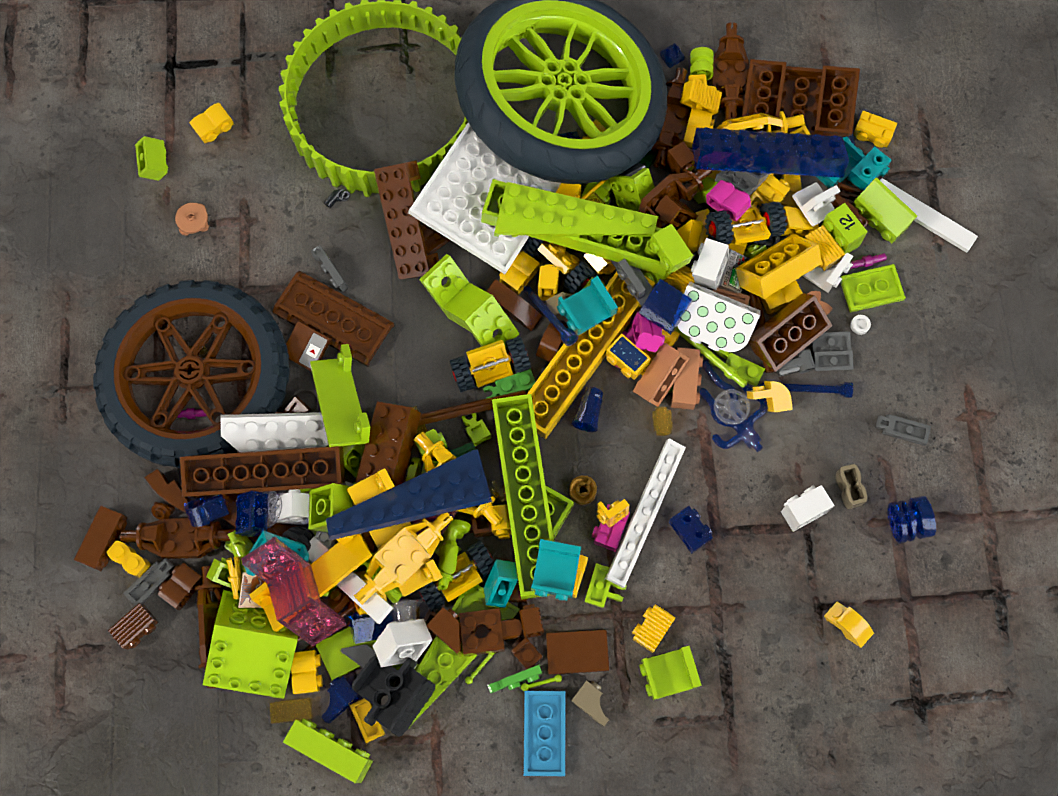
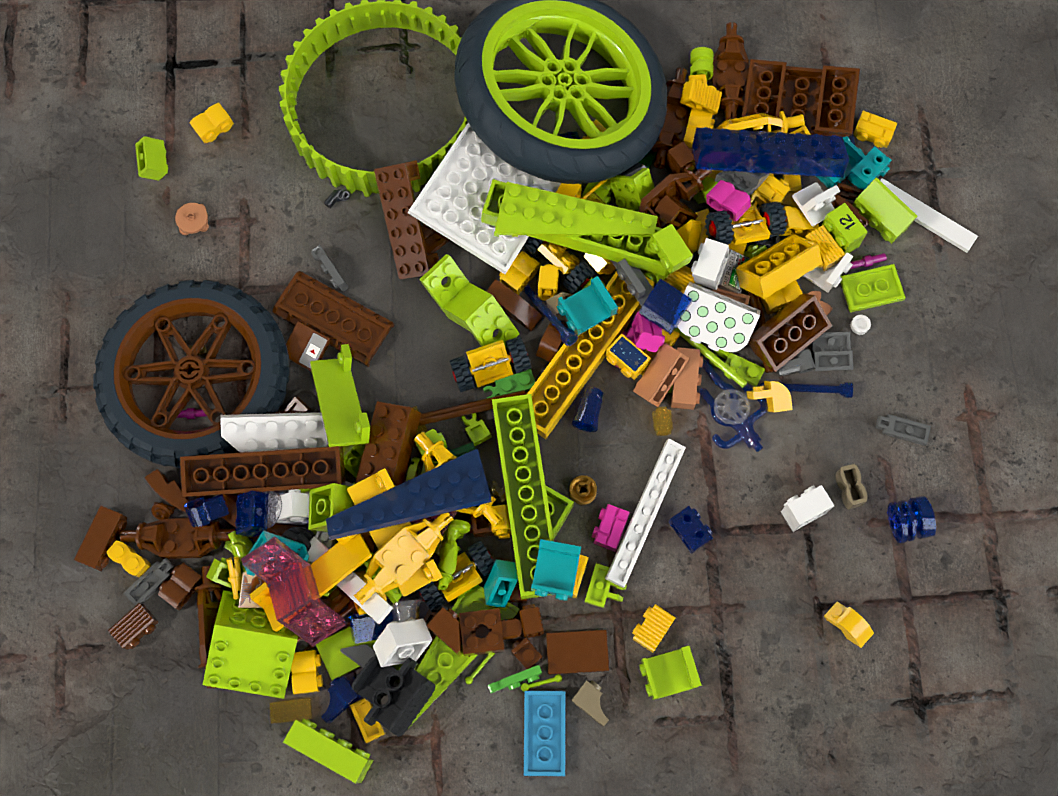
yellow bracket [597,499,629,528] -> none
clear blue tile [660,43,685,68] -> none

